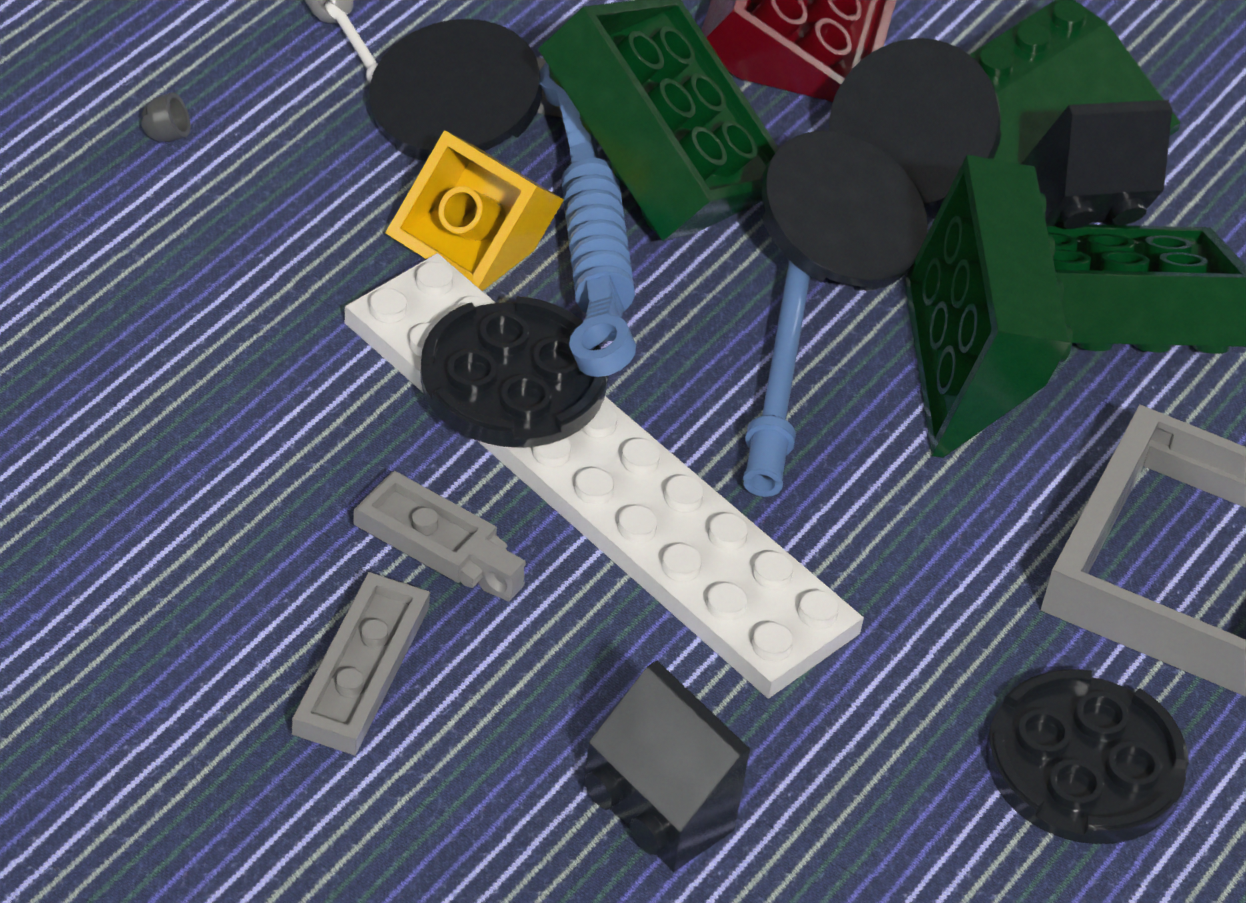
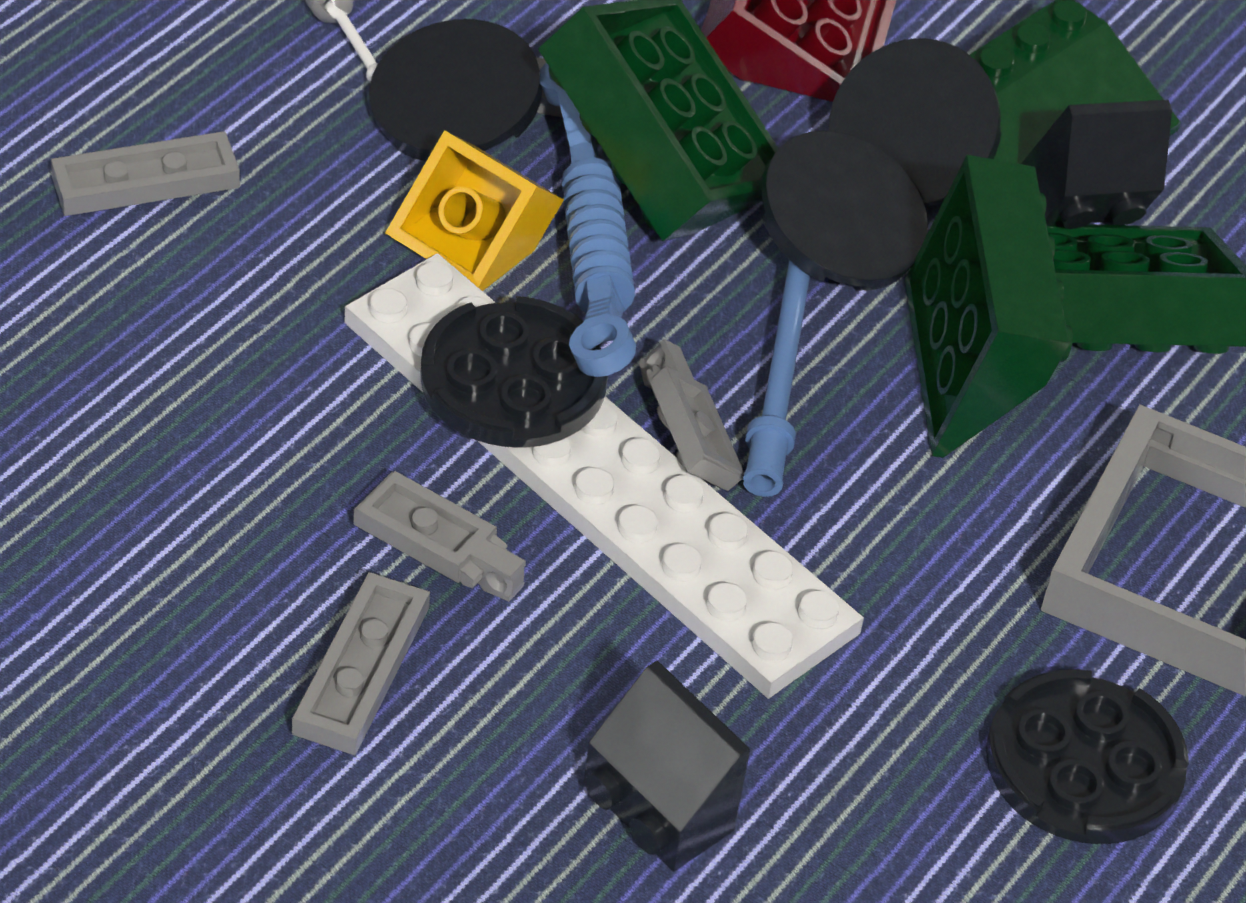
dark grey hinge [141,92,191,142] -> none
none -> light grey plate [51,131,240,216]
none -> light grey hinge [639,339,744,491]

